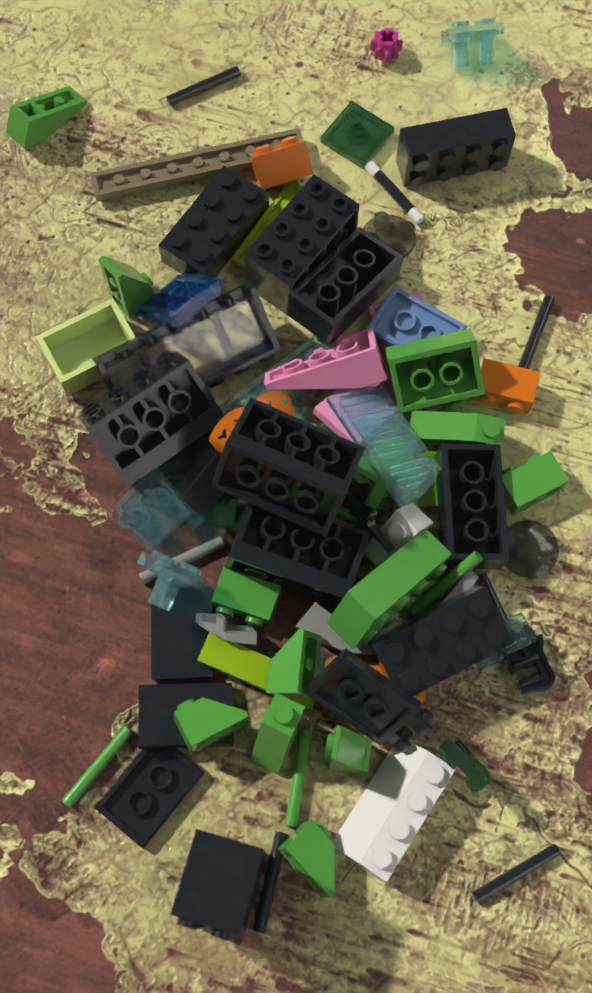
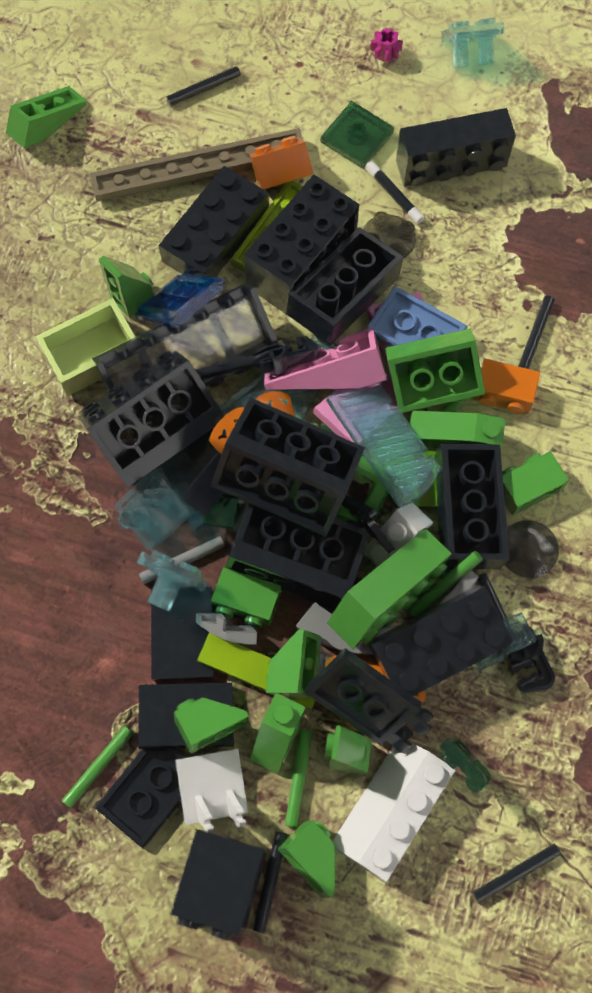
none -> white plate [175,749,248,833]
none -> black piece [196,336,319,380]

